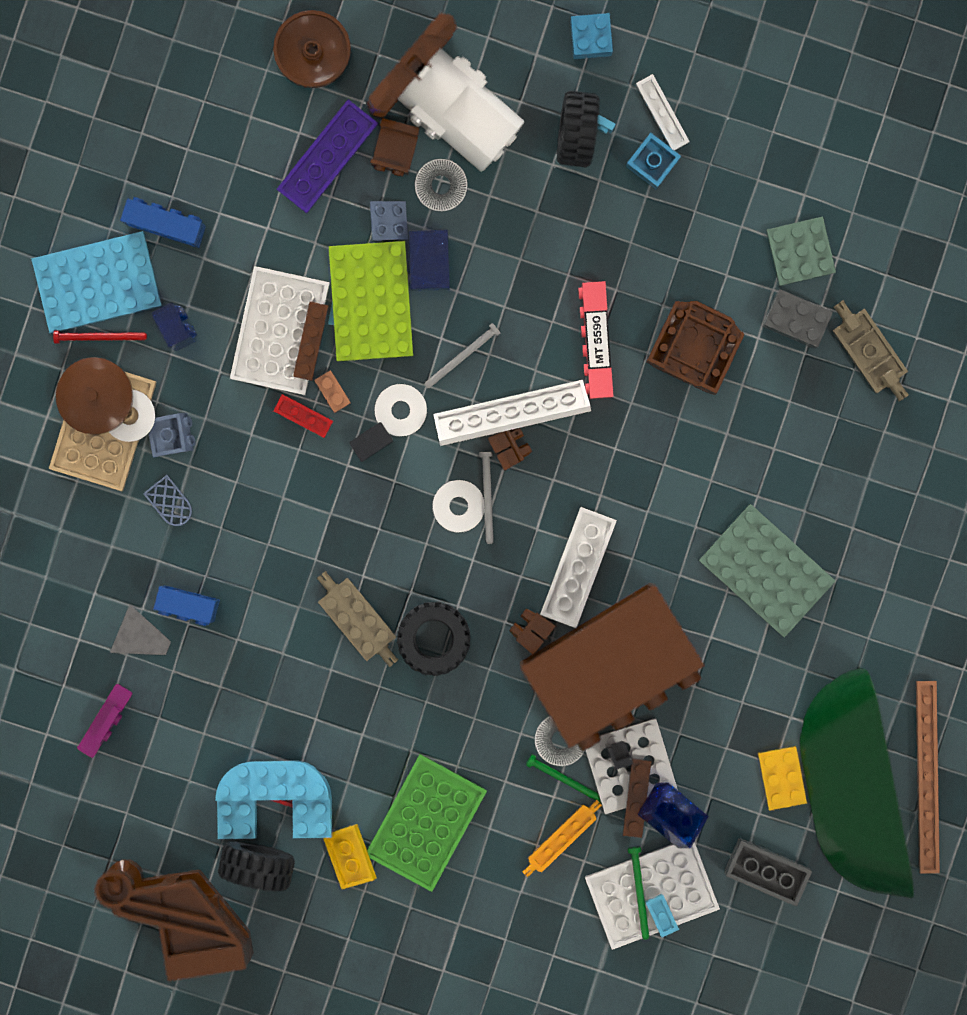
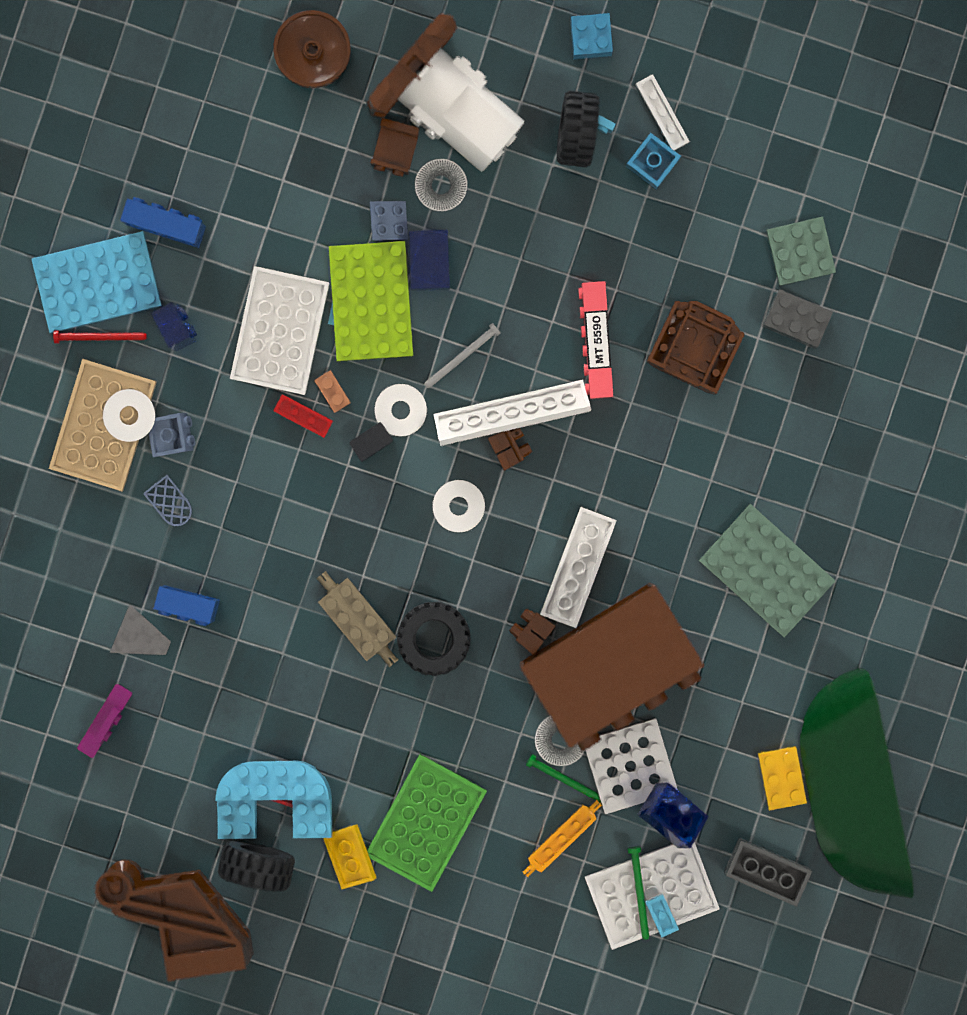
reddish brown dish [56,357,134,435] -> none
dark purple plate [277,99,378,214] -> none
reddish brown plate [293,302,329,381] -> none
light grey bar [479,452,493,544] -> none
black panel [605,741,634,770] -> none
reddish brown plate [622,758,651,838] -> none
dark tan plate [832,300,909,402] -> none
nougat plate [916,681,940,874] -> none

